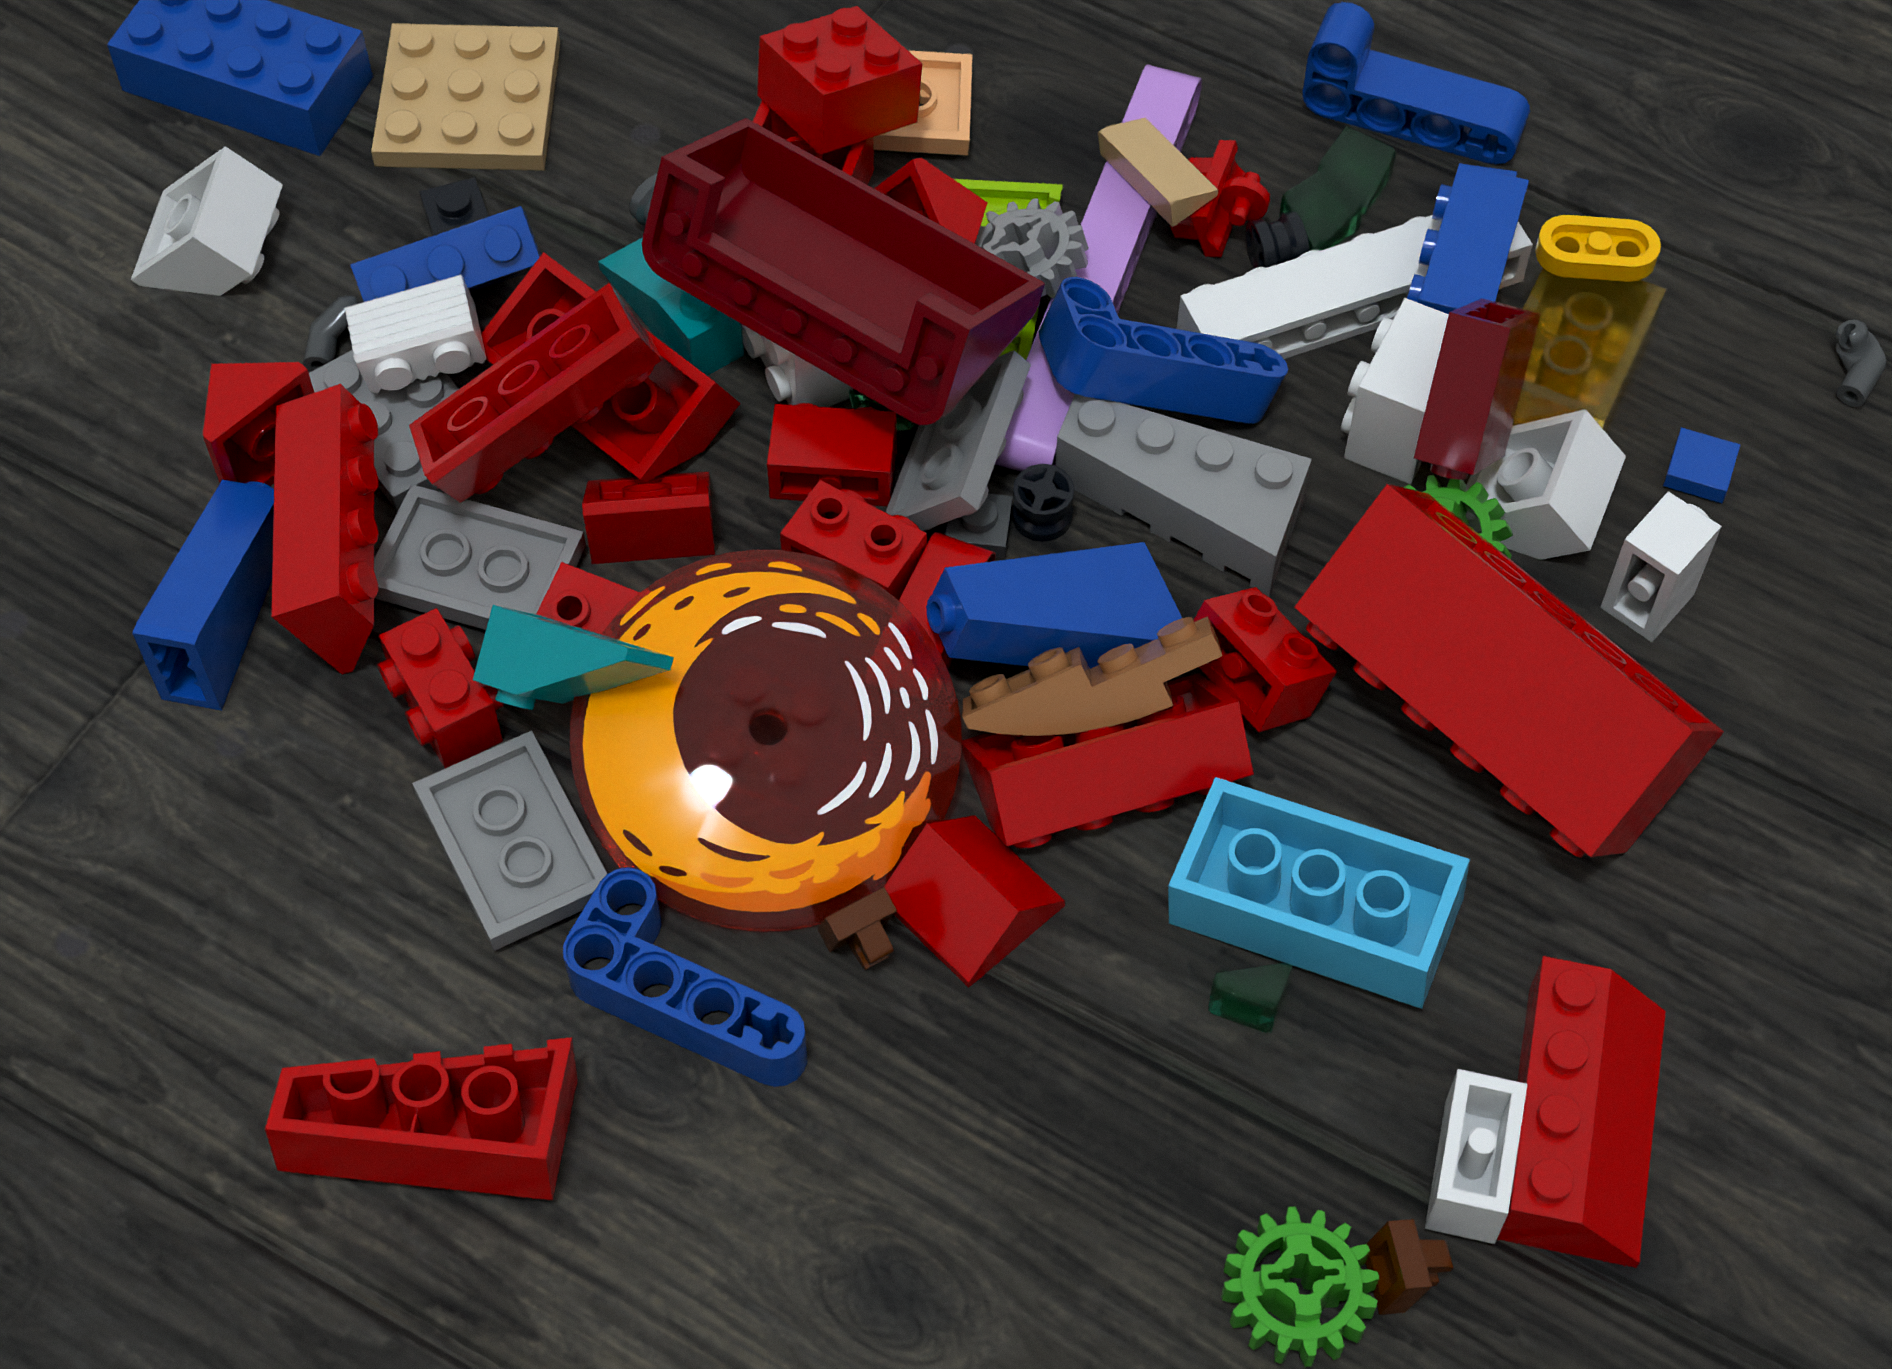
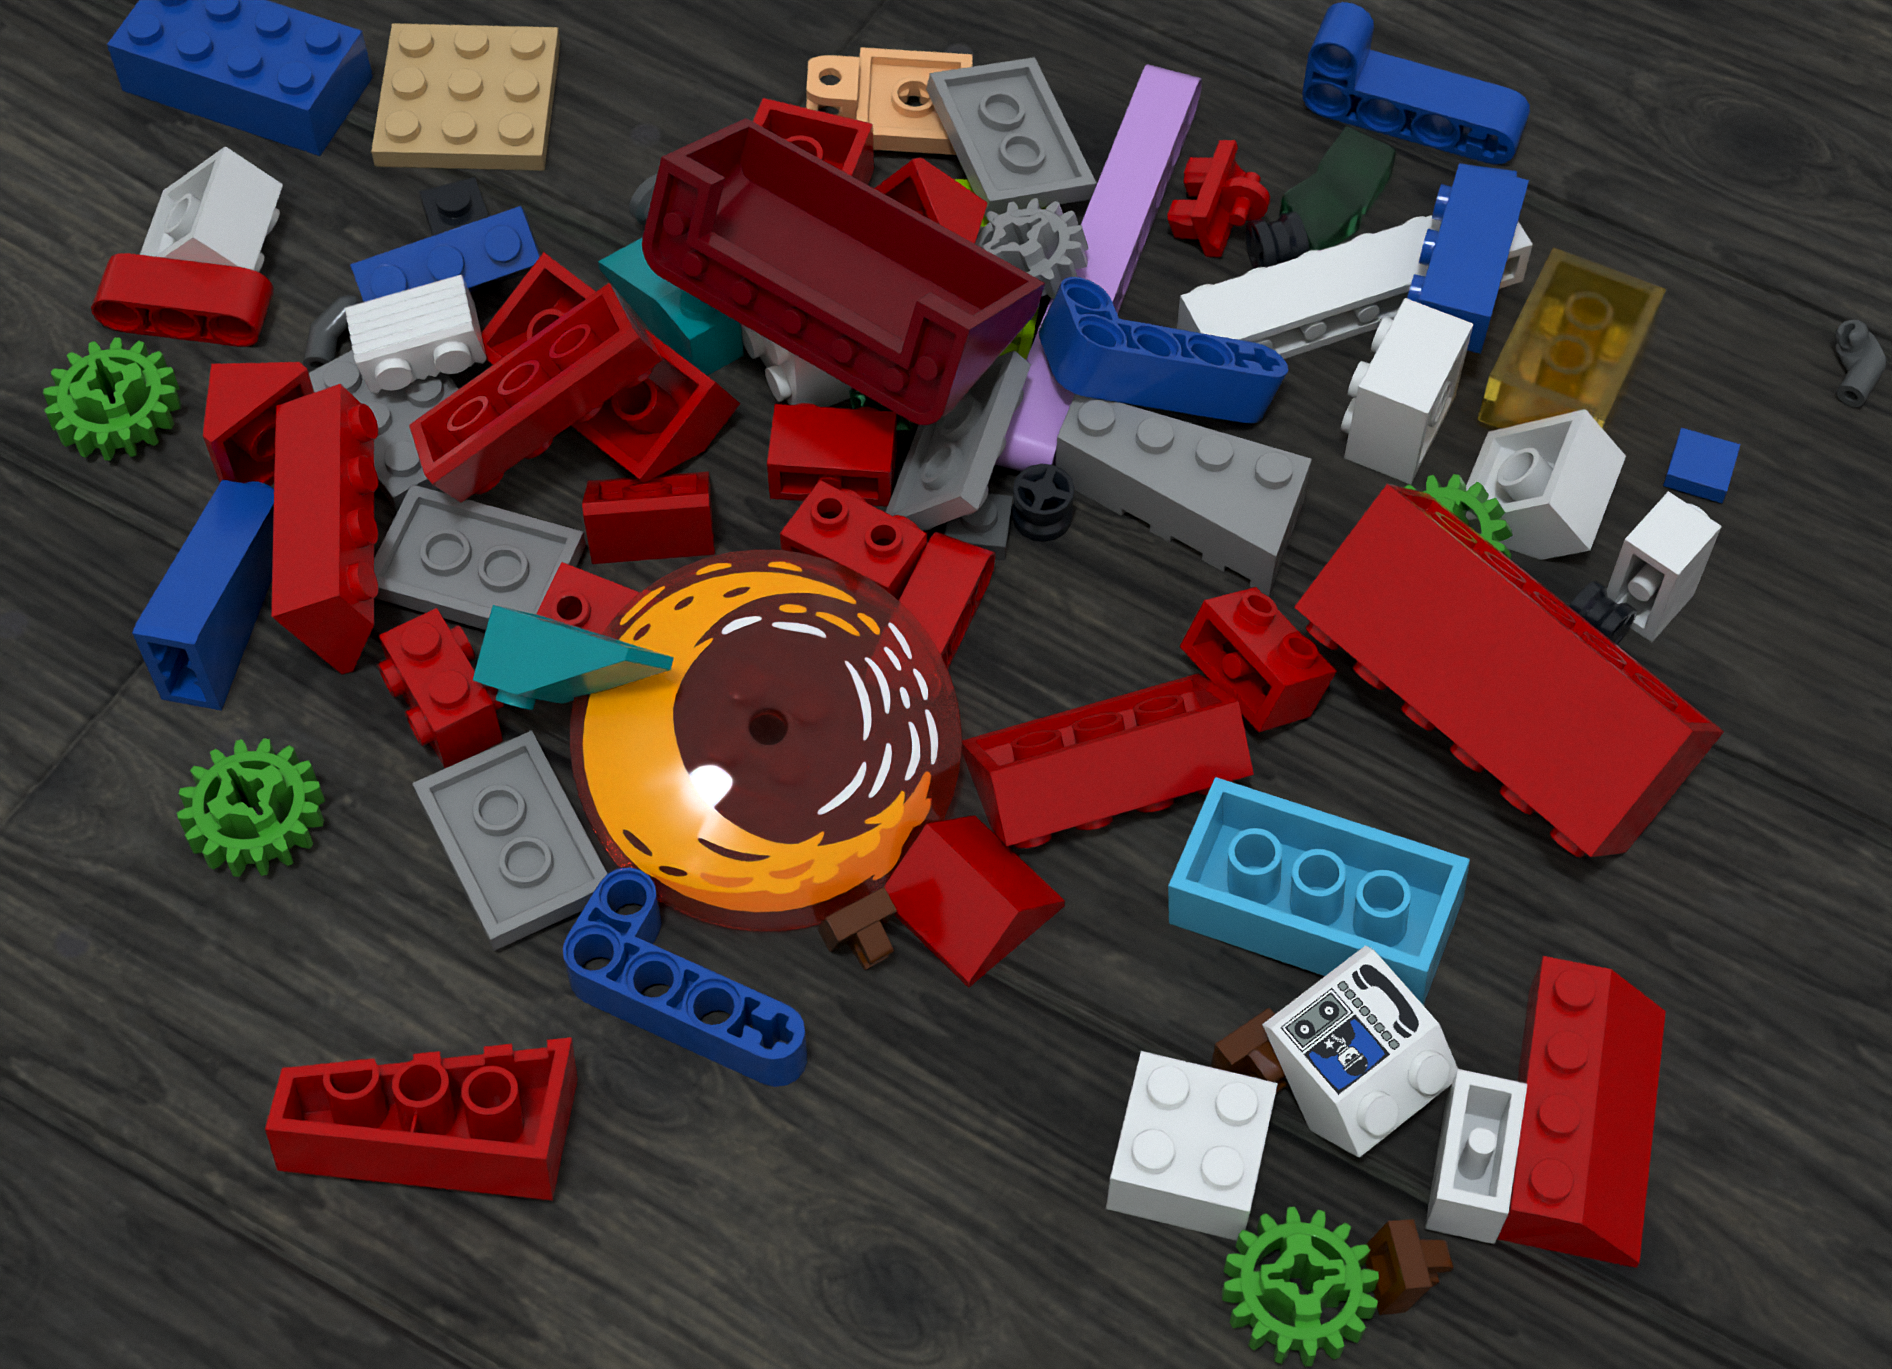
red brick [757,6,922,155] -> none
blue slope [926,542,1182,669] -> none
medium nougat slope [962,616,1223,736] -> none
tan slope [1098,118,1219,227] -> none
clear green slope [1208,963,1293,1033] -> none
dark red brick [1414,298,1541,480] -> none
yellow plate [1535,215,1661,282] -> none
none -> bright green gear [43,338,181,461]
none -> red beam [91,253,274,347]
none -> bright green gear [177,738,325,877]
none -> light grey plate [926,57,1097,217]
none -> white brick [1106,1051,1278,1241]
none -> reddish brown tile [1211,1008,1287,1094]
none -> white slope [1262,946,1458,1158]
none -> black wheel [1569,581,1637,645]

